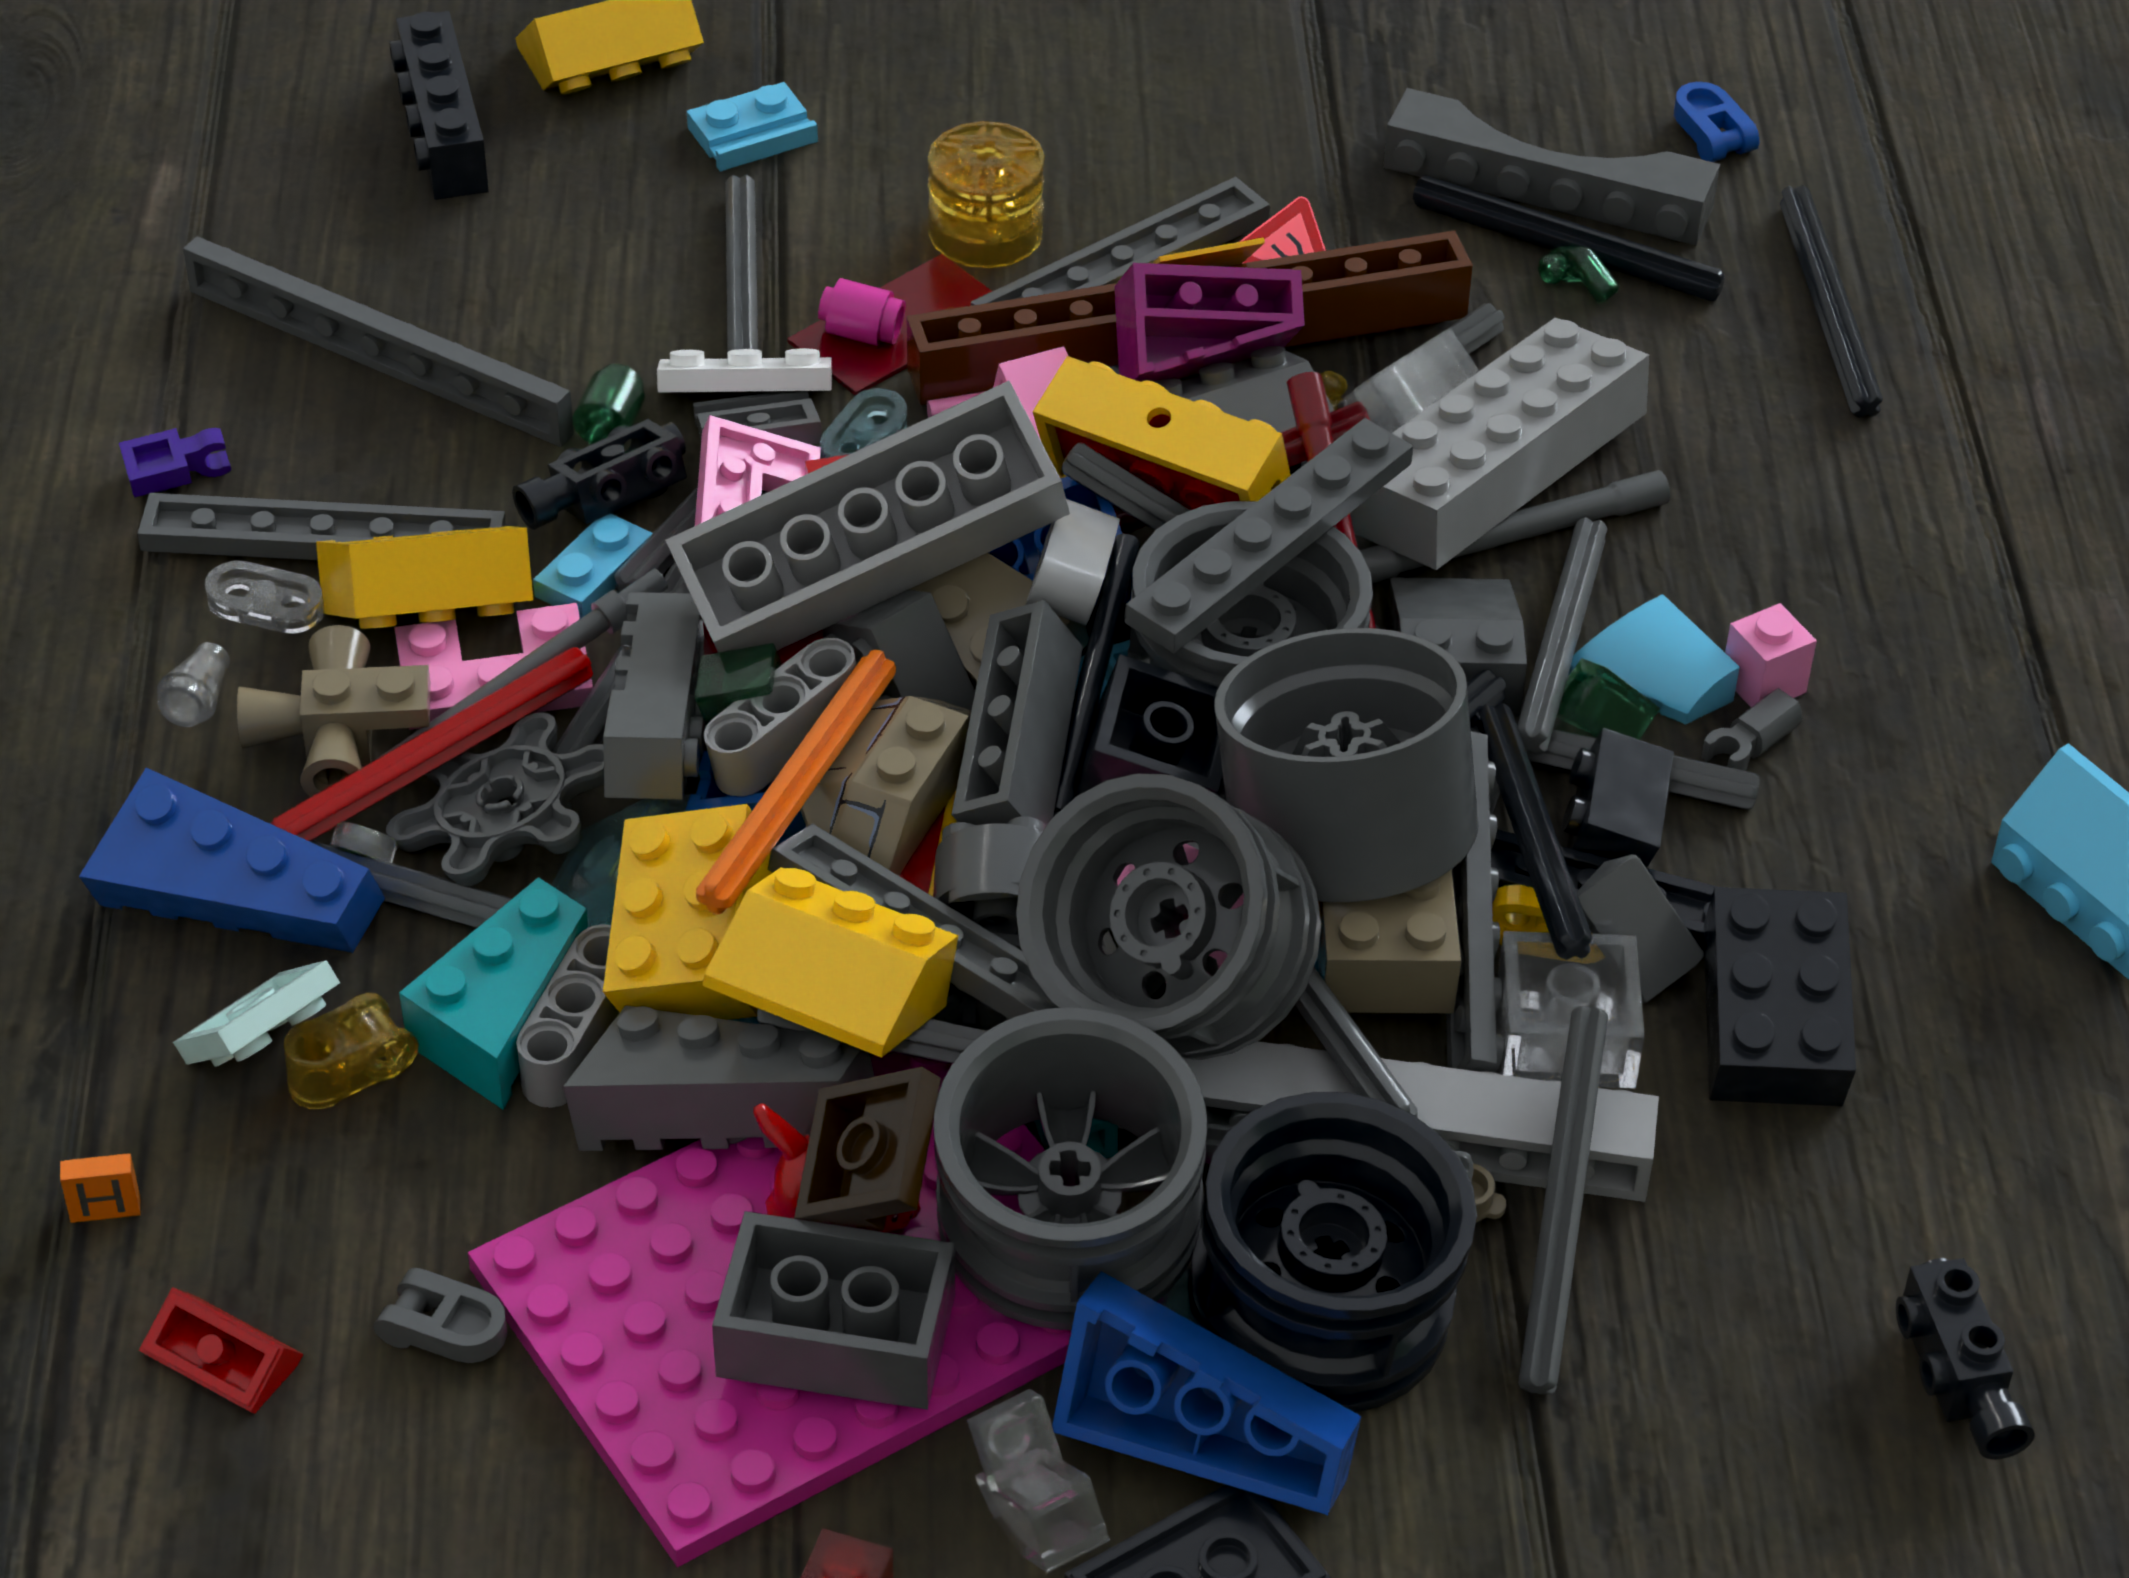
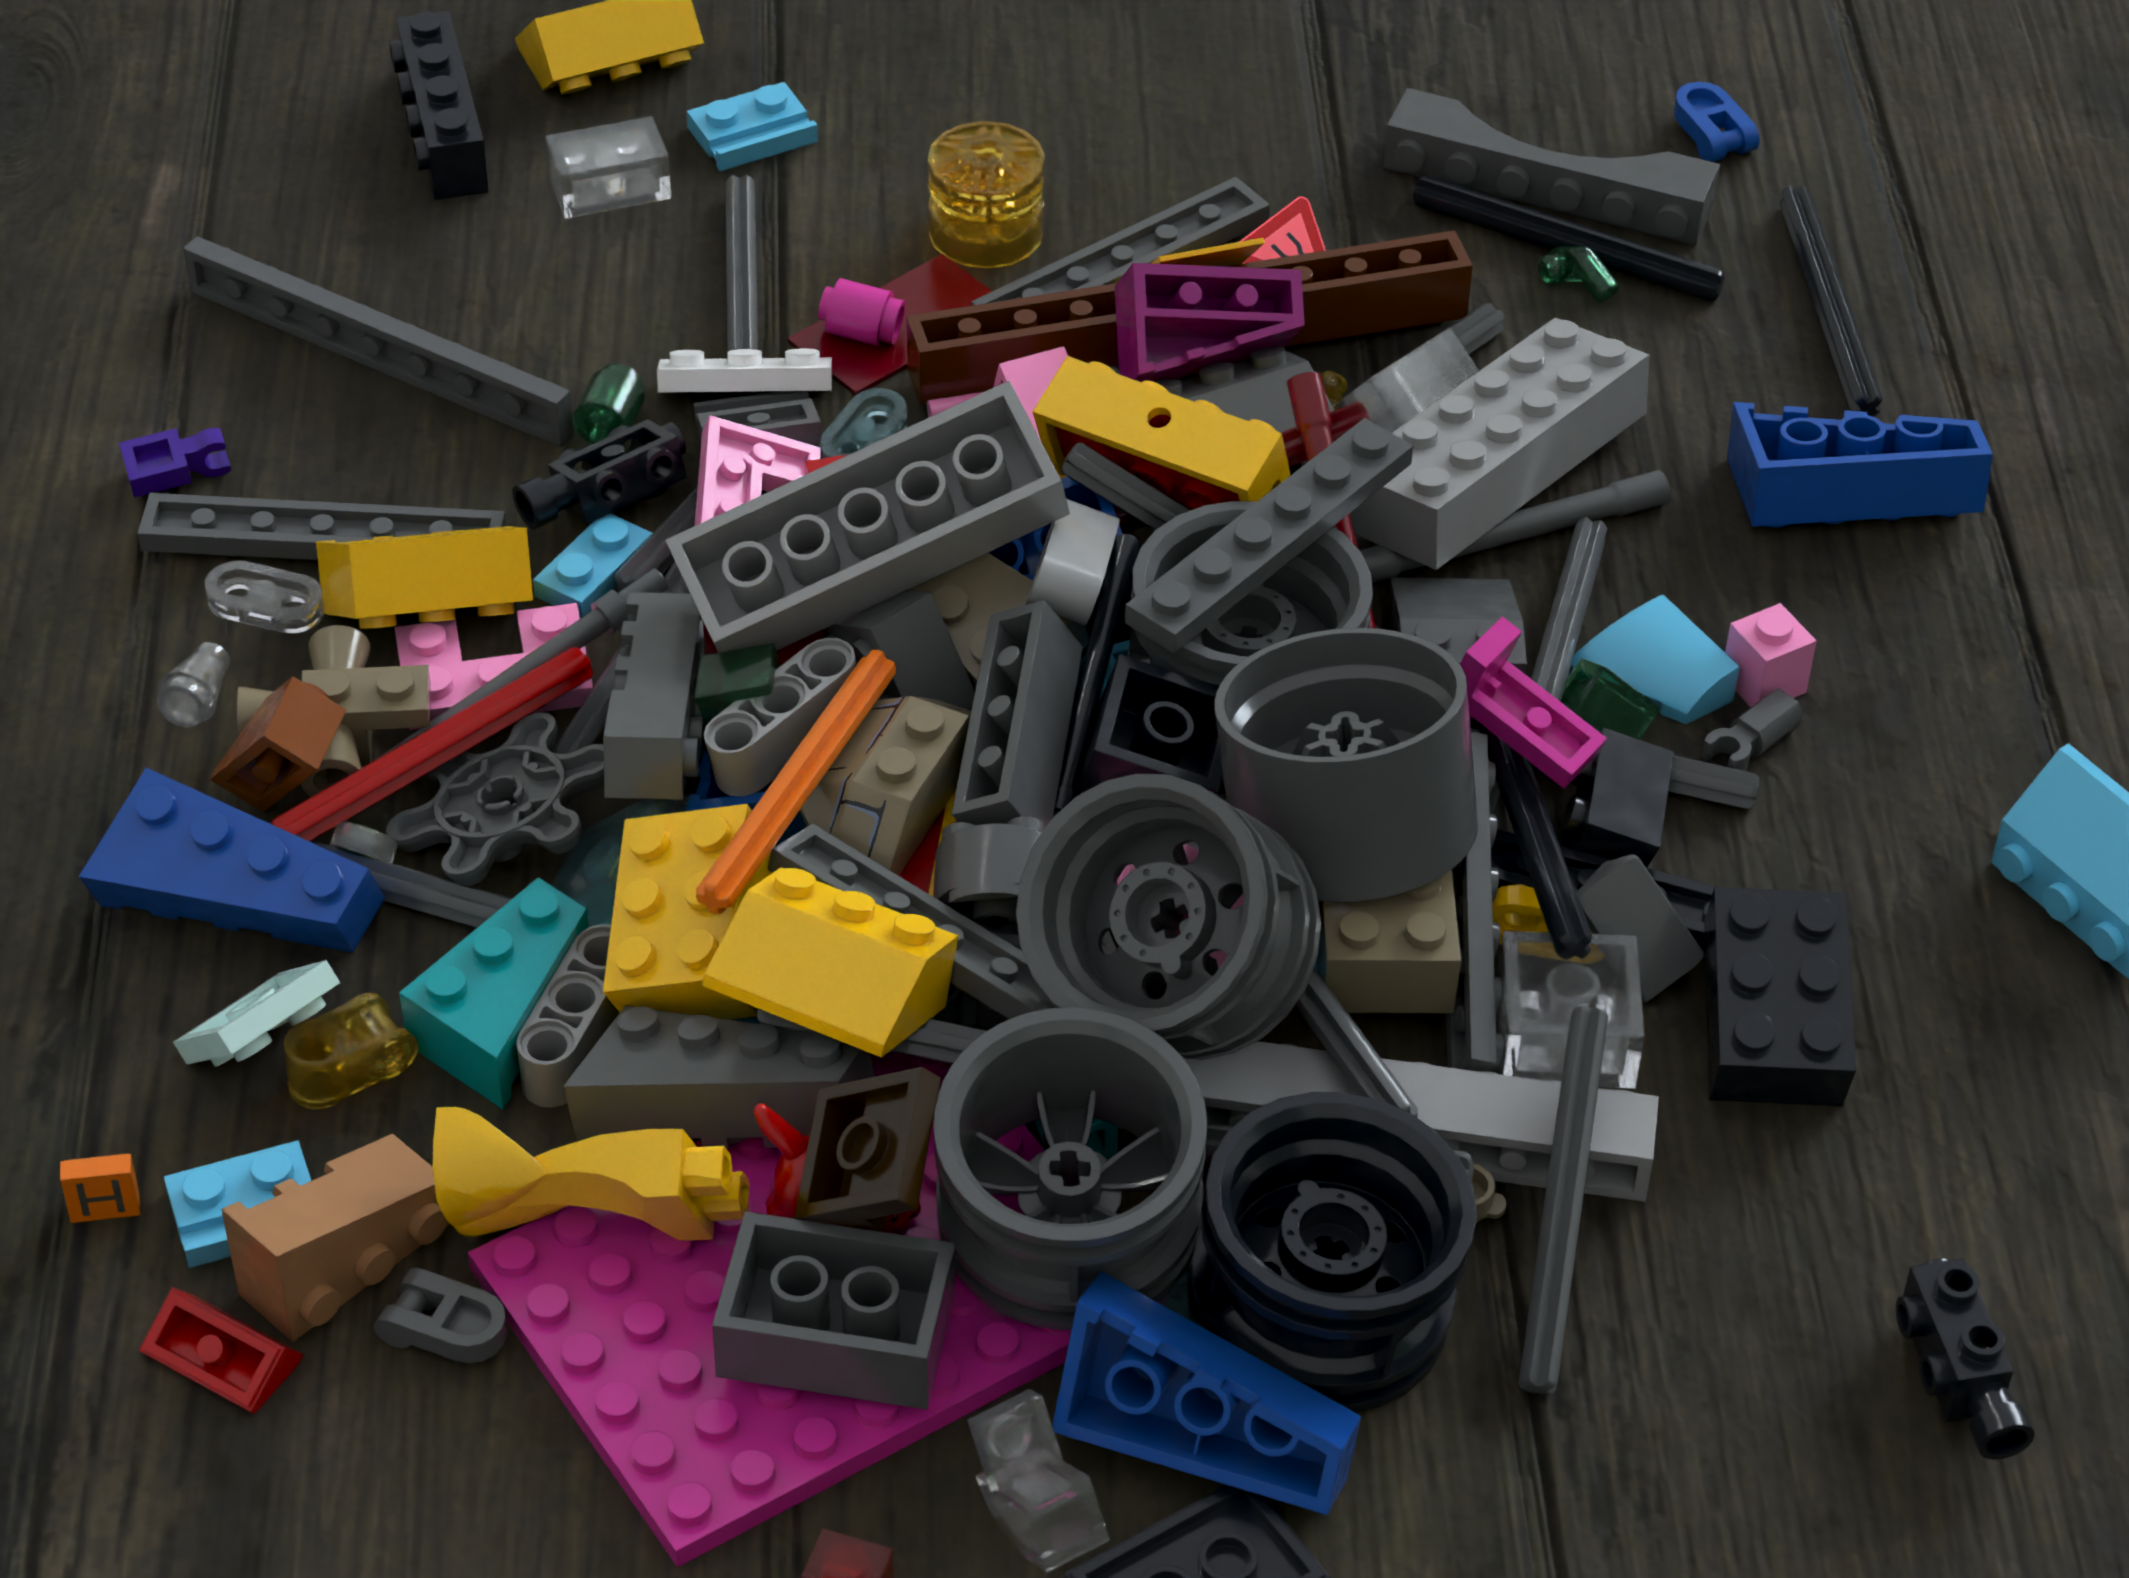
none -> medium azure plate [163,1140,311,1268]
none -> dark orange slope [210,676,346,812]
none -> medium nougat wedge [221,1133,450,1342]
none -> yellow hips [432,1107,750,1241]
none -> clear brick [545,116,671,219]
none -> dark pink bracket [1460,616,1607,789]
none -> blue wedge [1727,402,1993,528]

